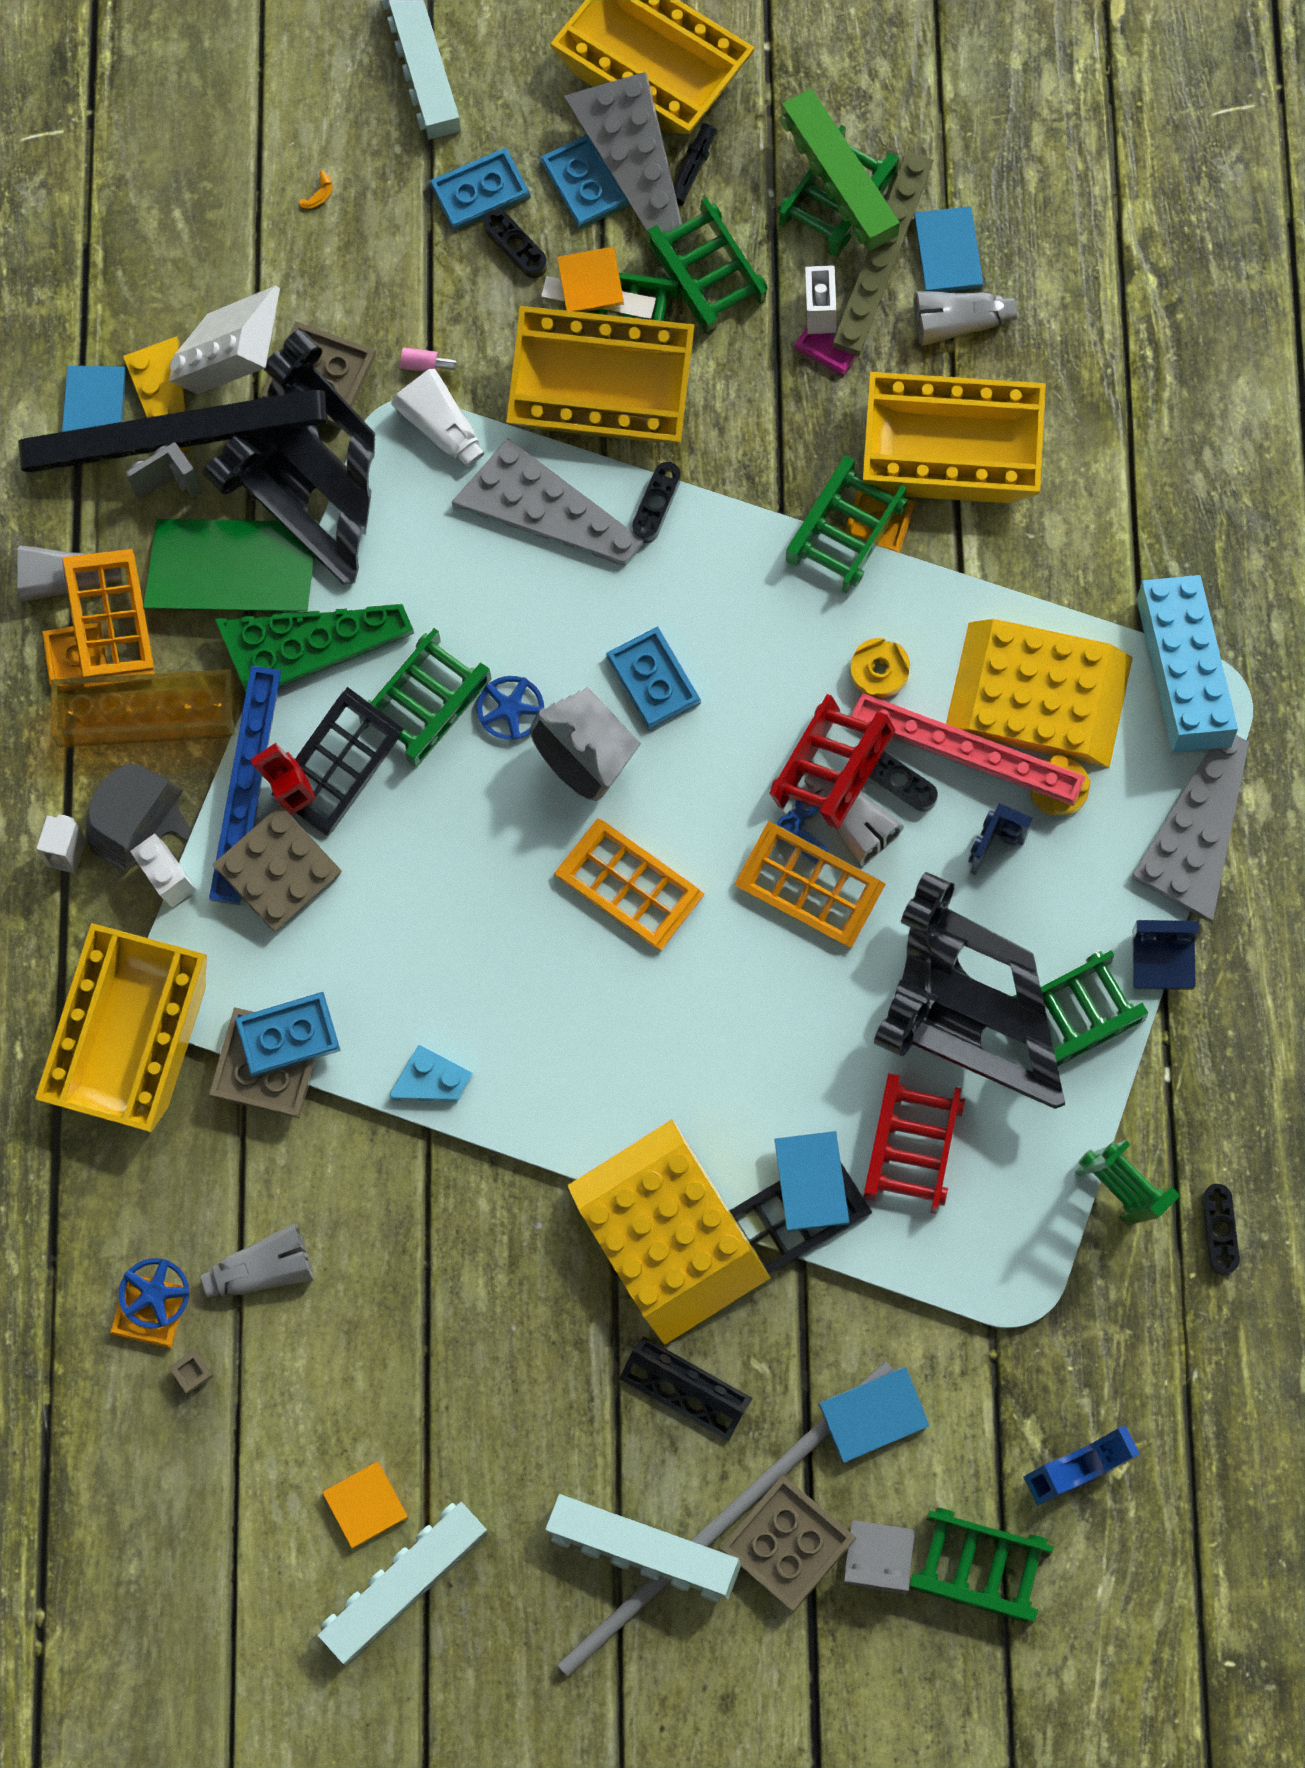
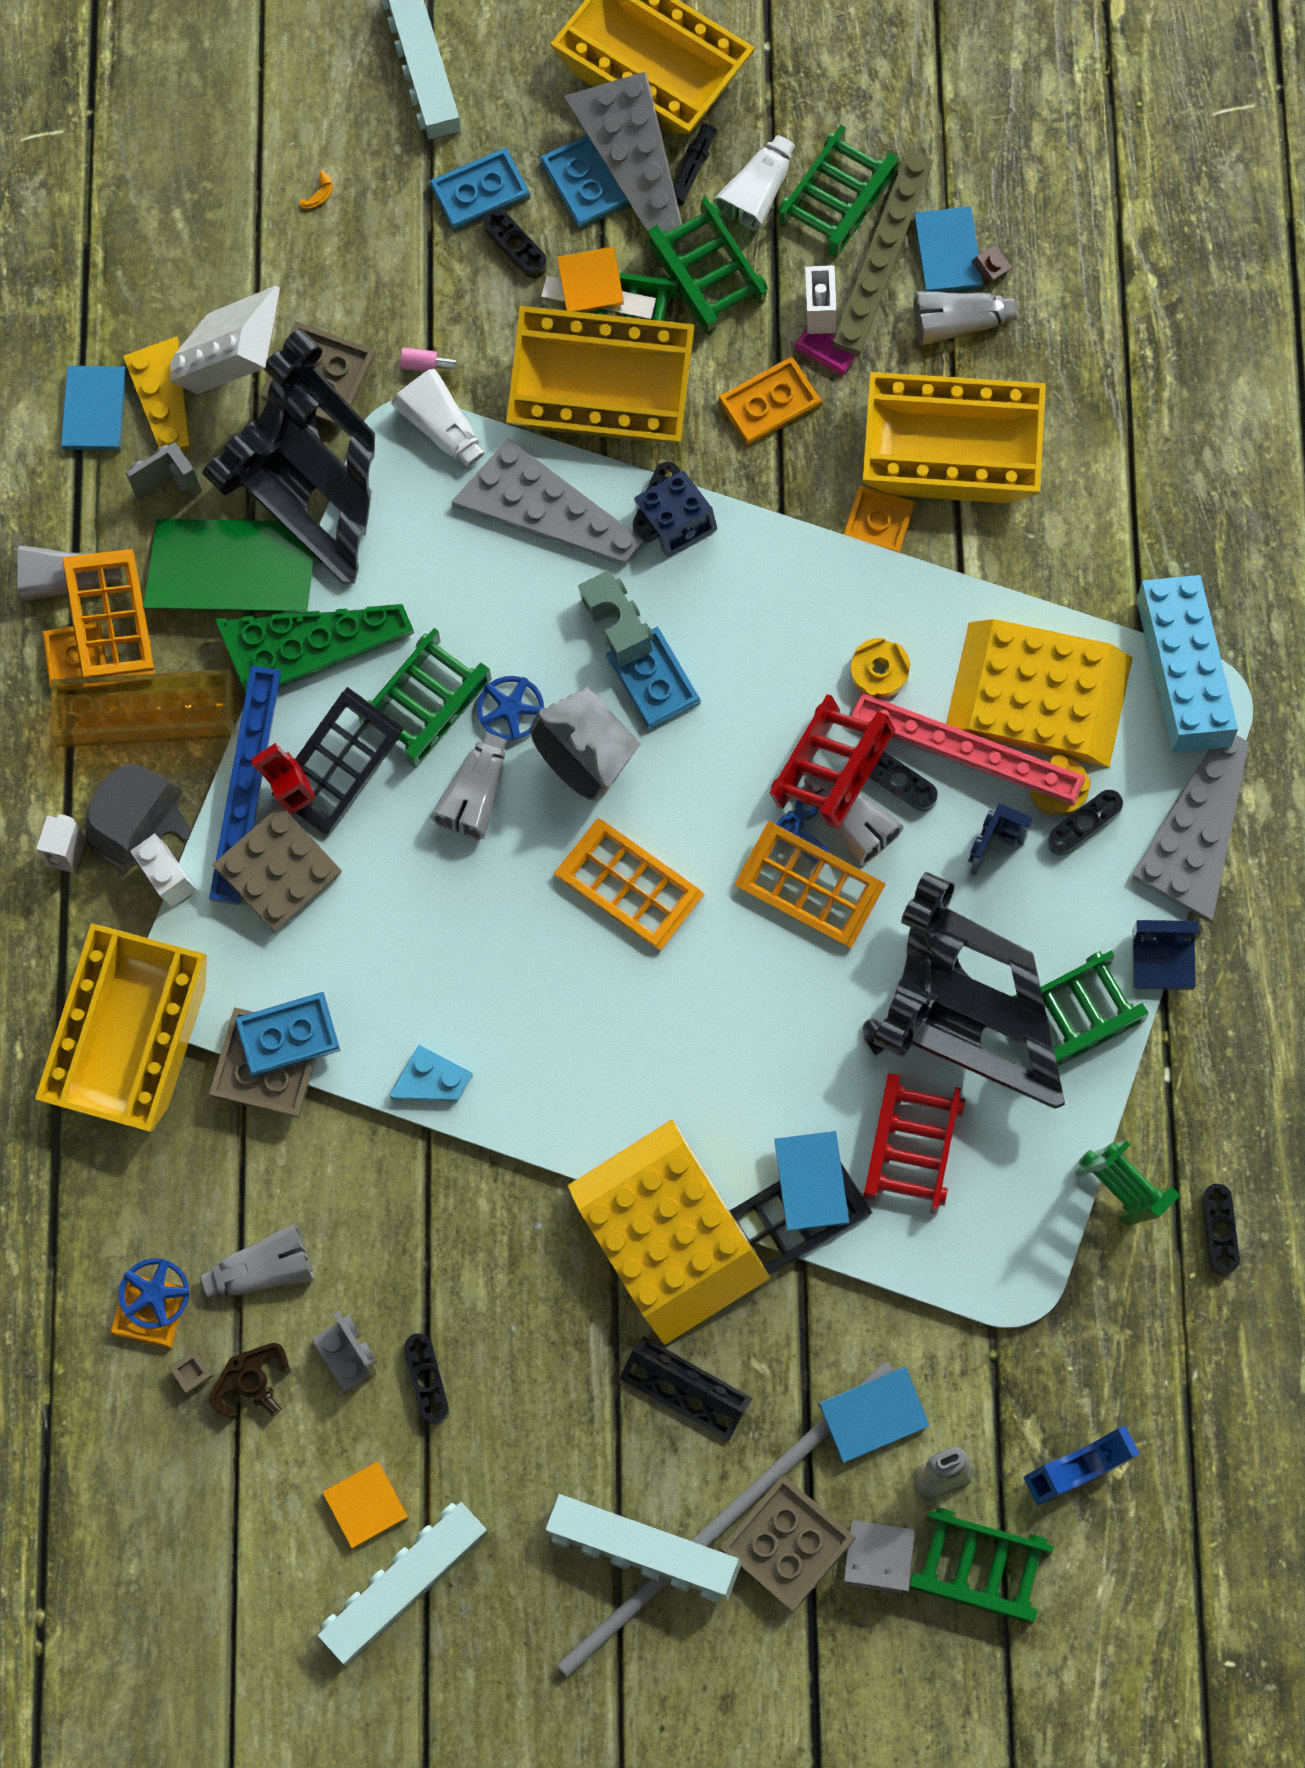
black beam [18,390,328,472] -> none
bright green brick [779,88,900,251] -> none
green fence [786,455,908,594] -> none
none -> dark brown piece [209,1343,292,1420]
none -> light grey bracket [312,1311,378,1393]
none -> black beam [404,1333,449,1425]
none -> light grey piece [430,733,507,840]
none -> sand green arch [578,570,654,667]
none -> dark blue bracket [634,471,718,558]
none -> white piece [713,135,796,231]
none -> light orange tile [718,356,822,447]
none -> black piece [862,1019,885,1056]
none -> light grey piece [914,1447,974,1500]
none -> plate [971,245,1012,284]
none -> black beam [1048,790,1123,856]

